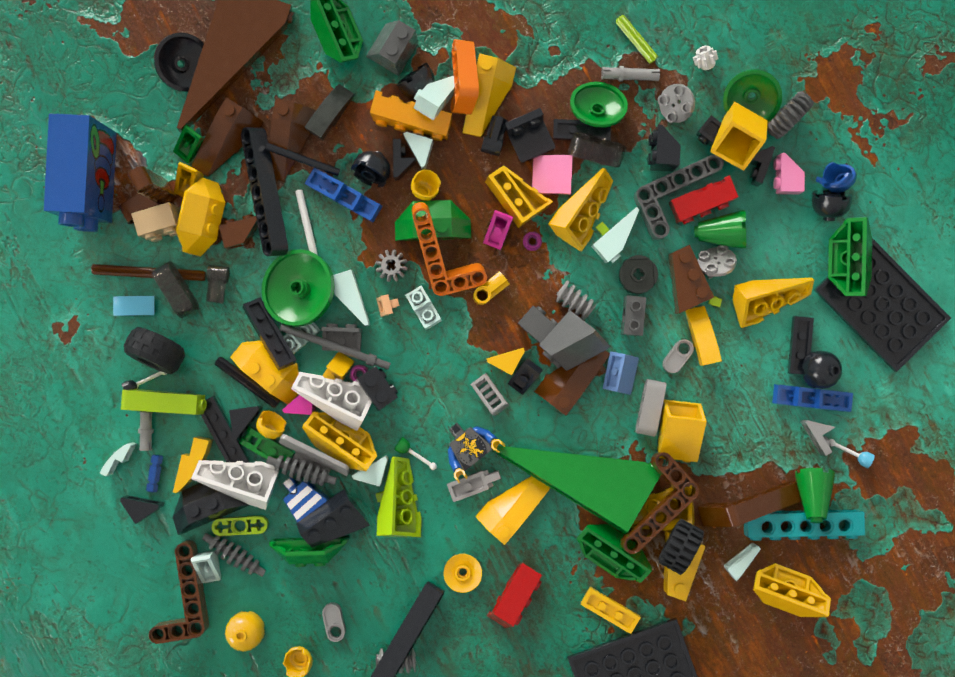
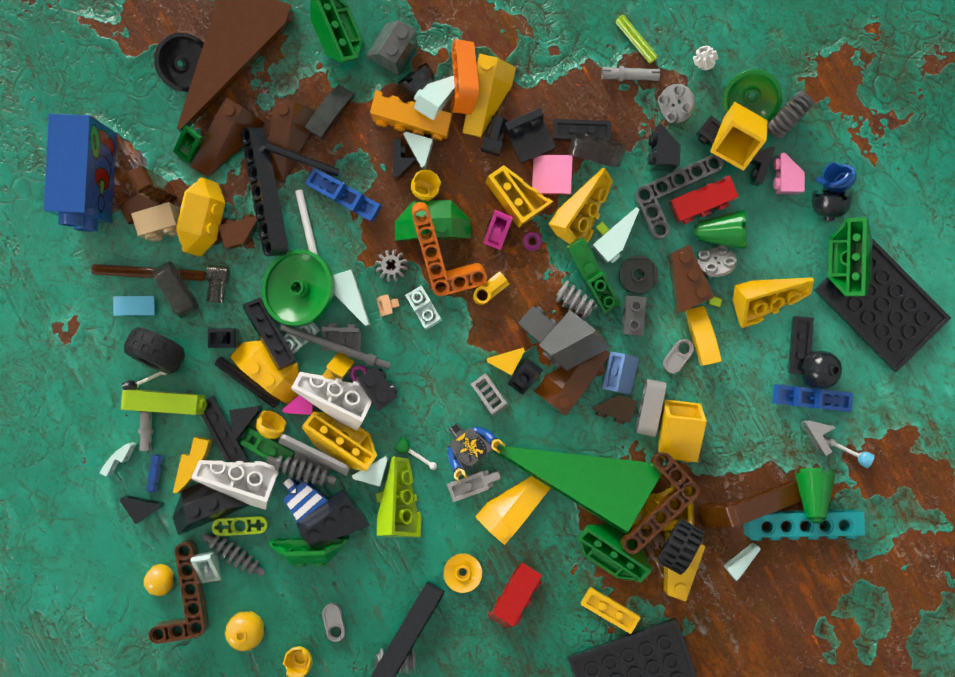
yellow slope [174,162,204,197] -> none
black cylinder [351,151,391,187] -> none
green dish [570,82,628,127] -> none
yellow wedge [753,563,831,617] -> none
none -> yellow hair [144,564,174,596]
none -> black slope [208,328,239,348]
none -> green slope [566,237,620,314]
none -> dark brown slope [592,394,638,425]

